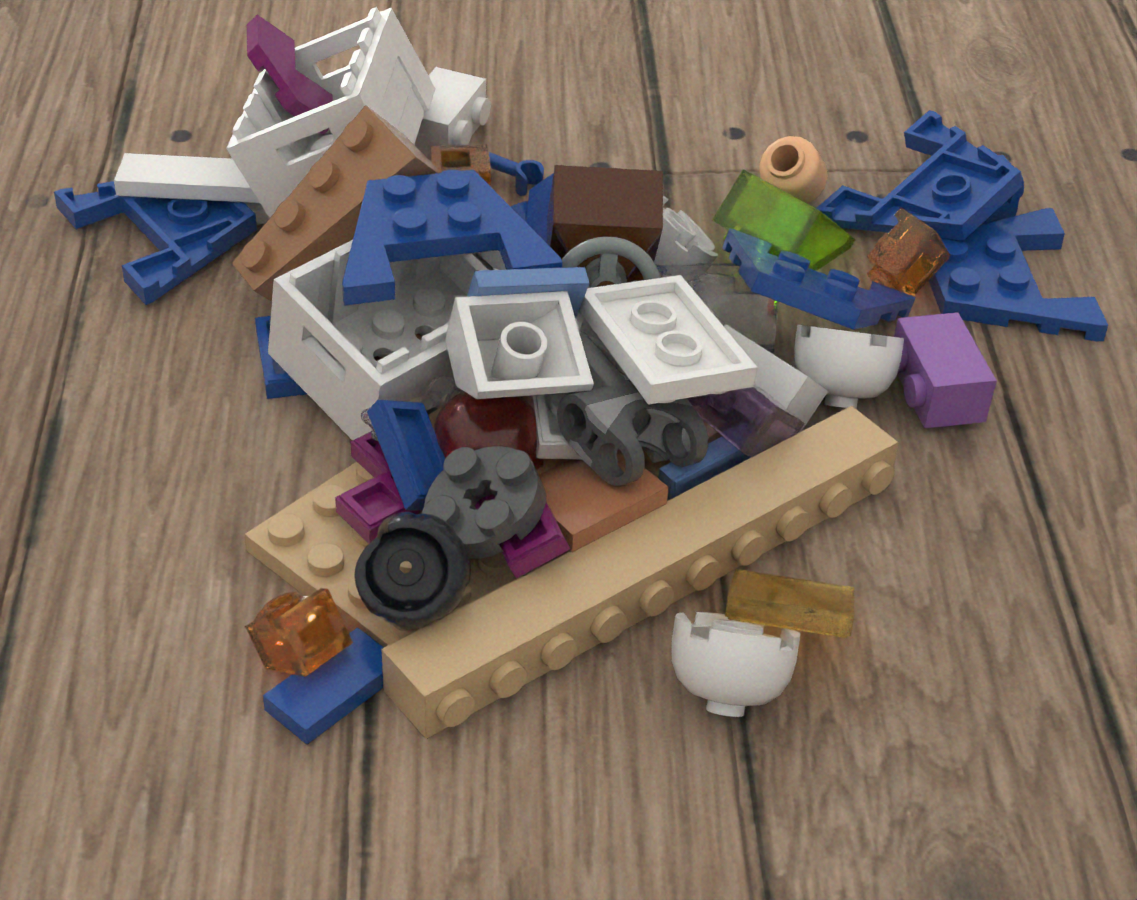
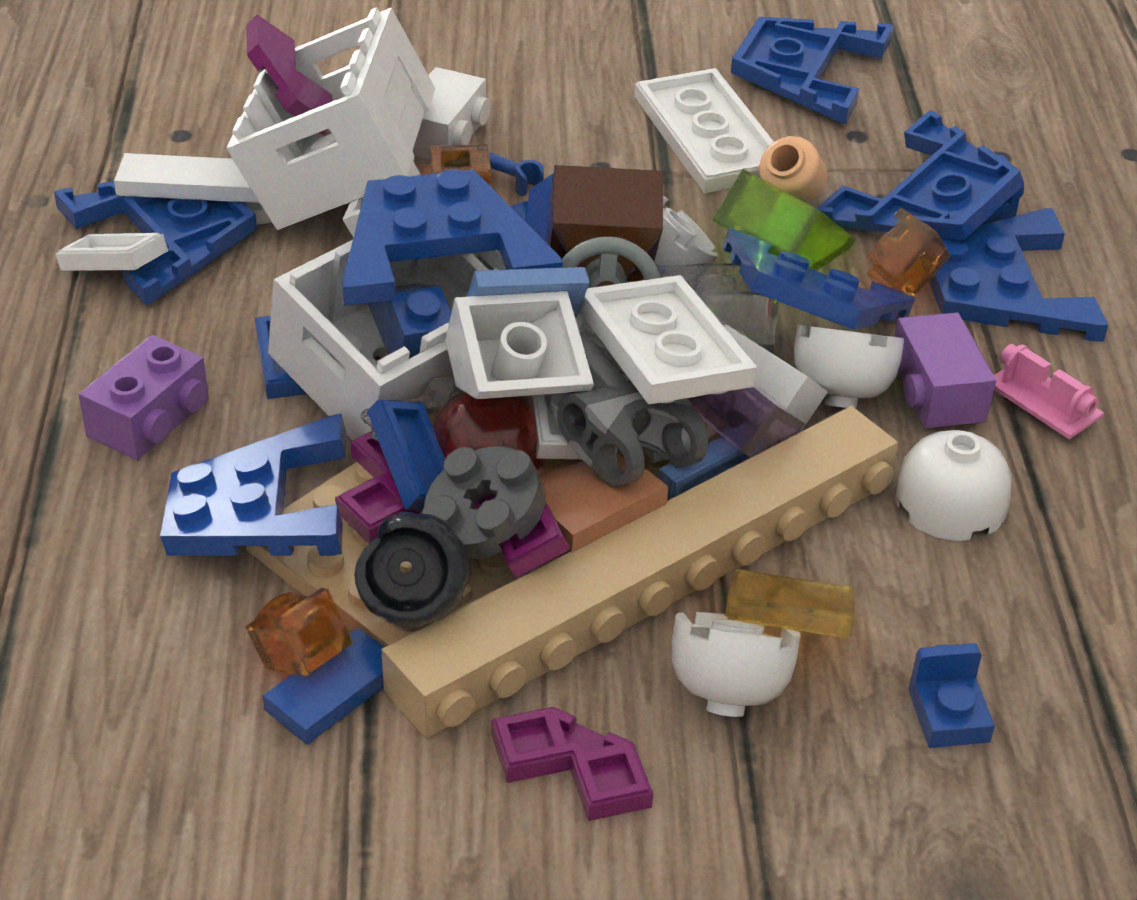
medium nougat wedge [232,105,441,302] -> none
none -> white tile [55,233,168,271]
none -> medium lavender brick [79,335,209,460]
none -> wing [160,413,346,556]
none -> blue slope [367,283,452,359]
none -> magenta tile [491,707,653,821]
none -> white tile [634,68,774,194]
none -> blue wing [731,17,894,124]
none -> white cylinder [895,430,1012,541]
none -> blue bracket [908,643,995,748]
none -> bright pink hinge [994,344,1104,439]

